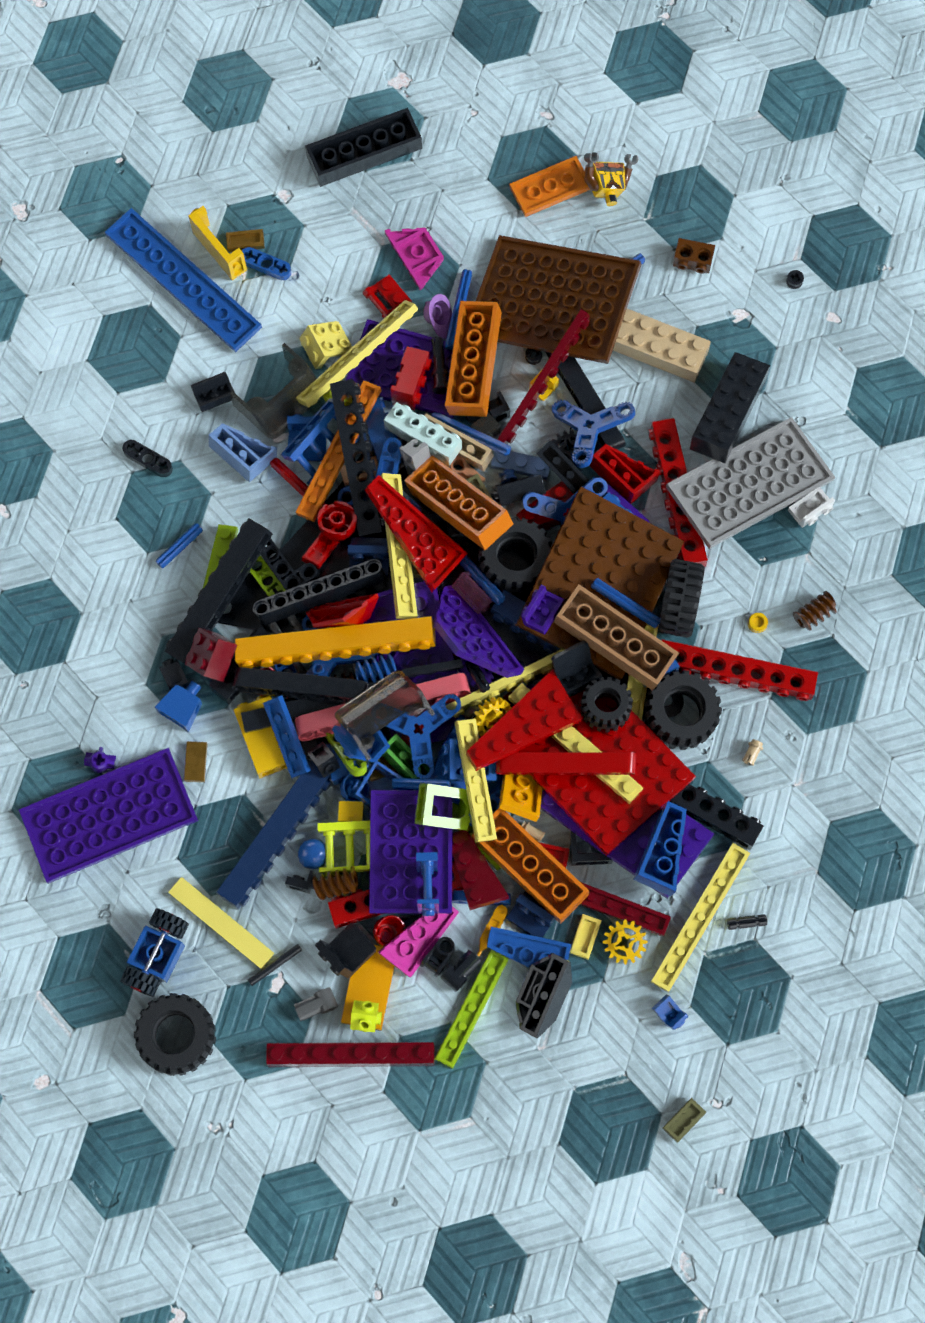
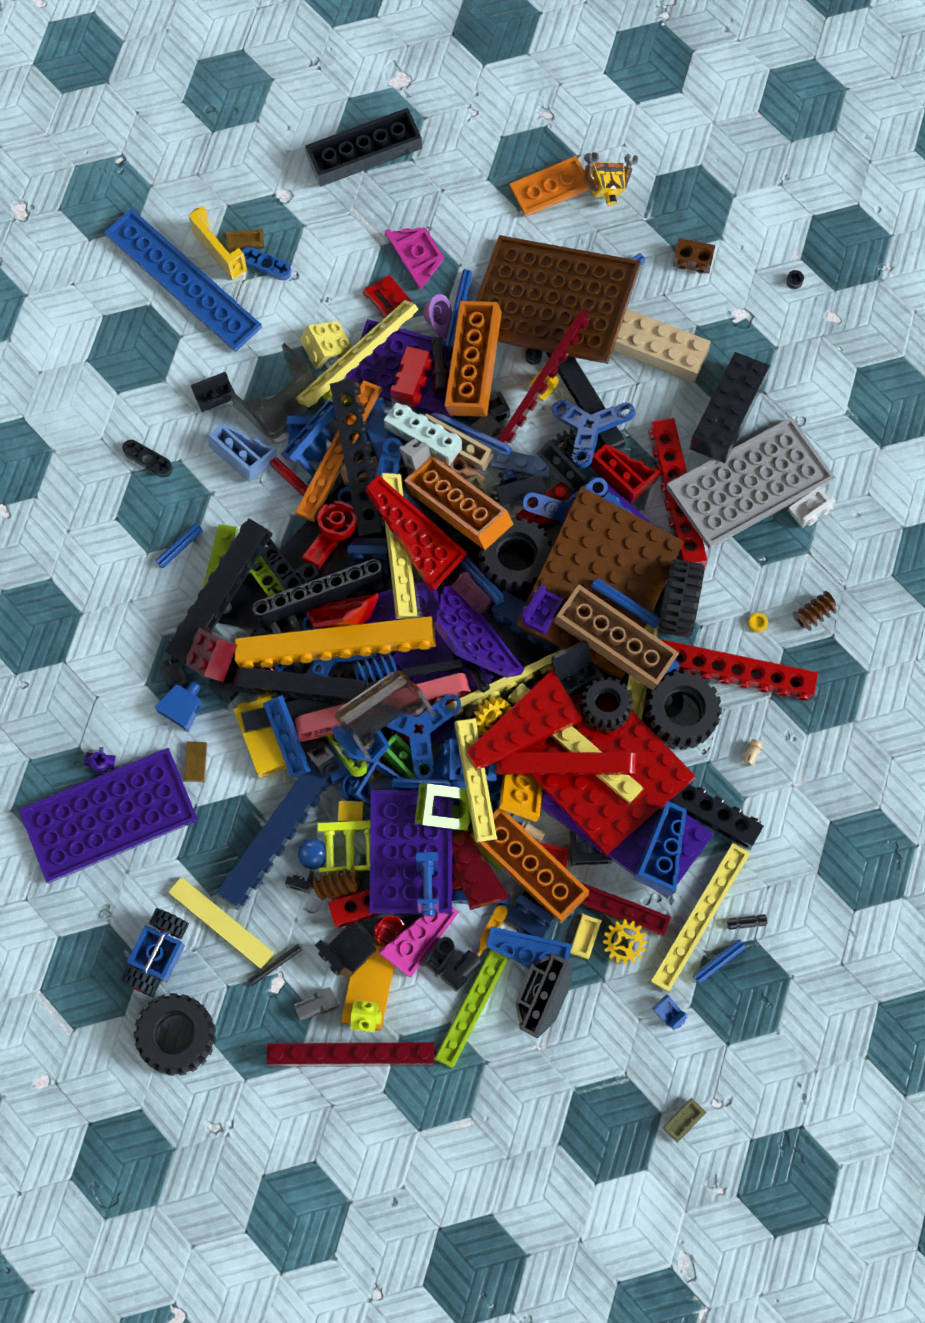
none -> blue axle [693,939,745,983]

